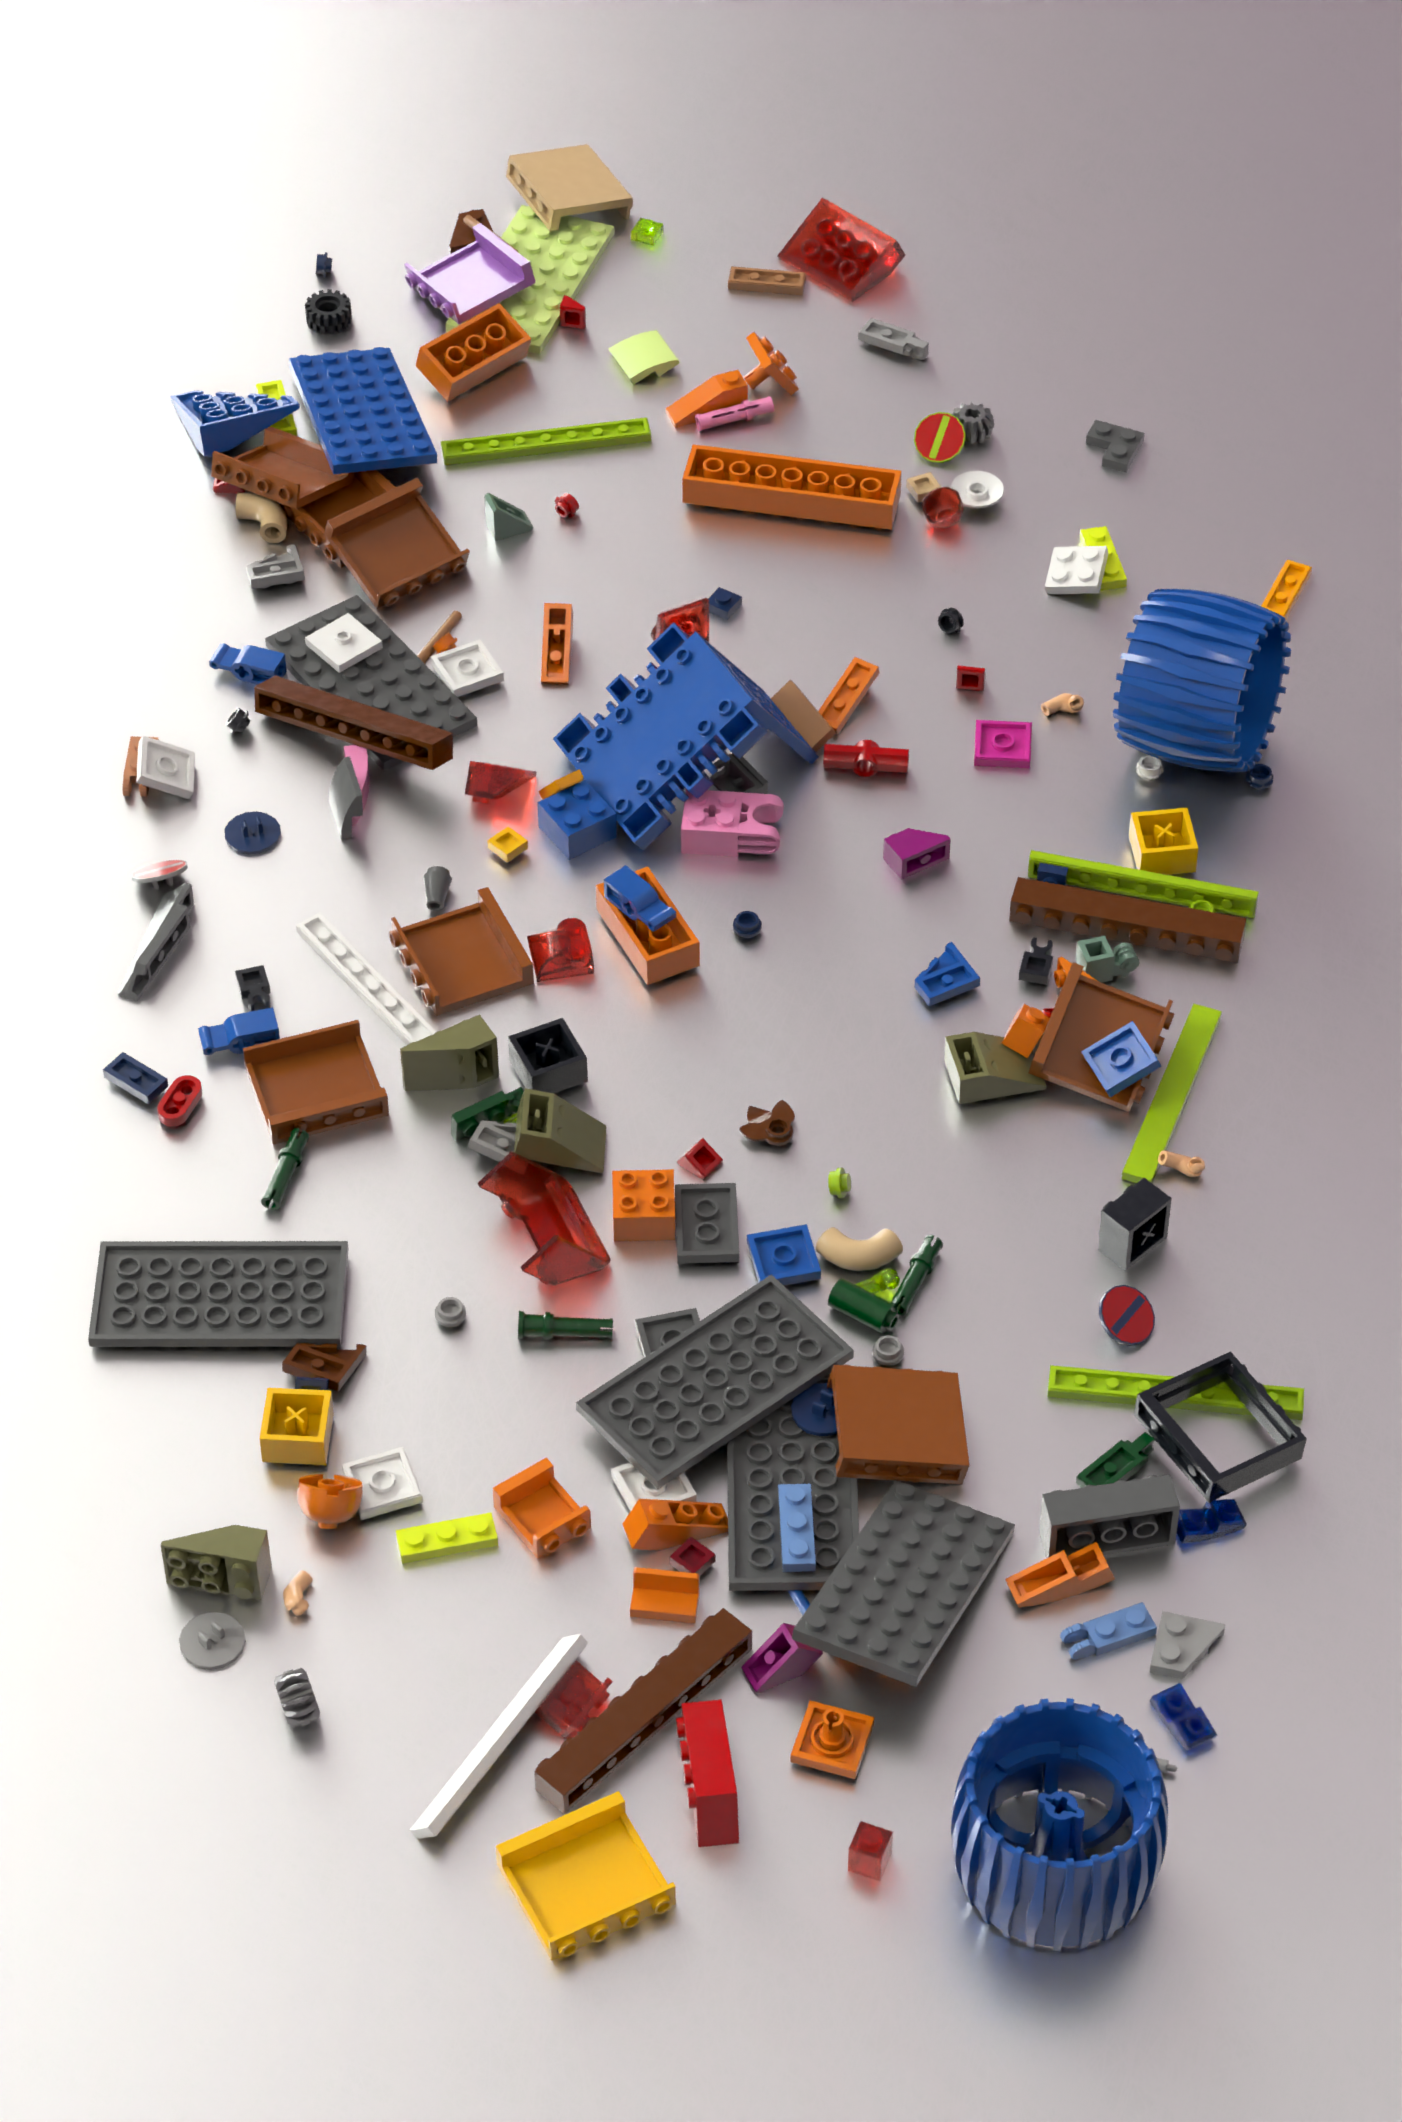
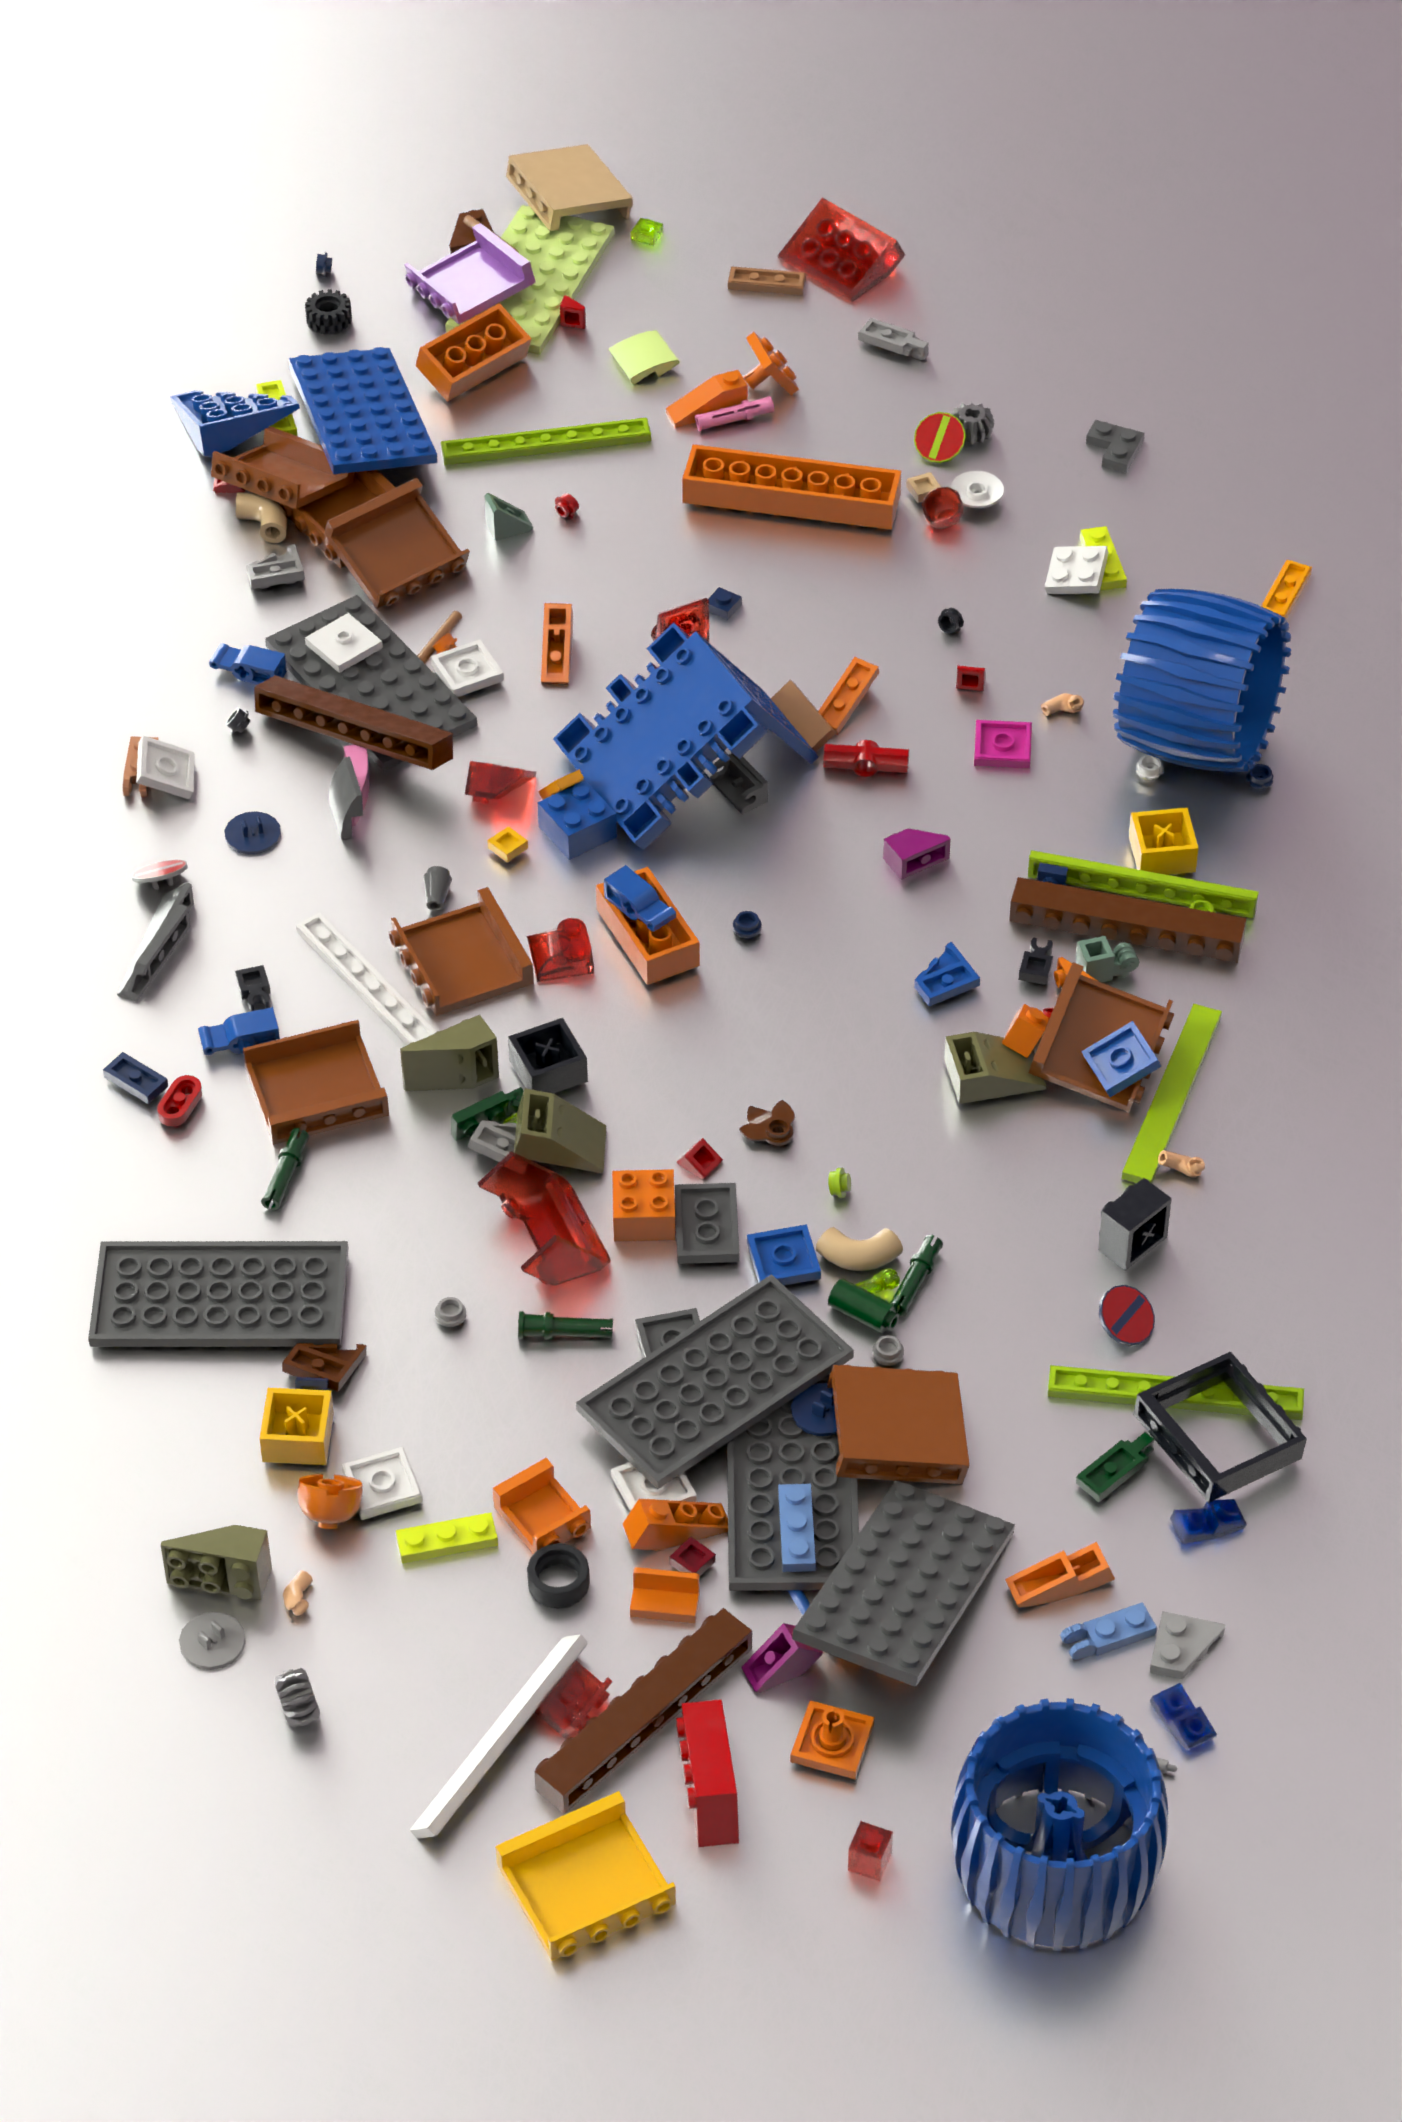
bright pink brick [681,789,784,857] -> none
dark grey brick [1039,1475,1180,1559] -> none
none -> black tyre [527,1543,590,1608]

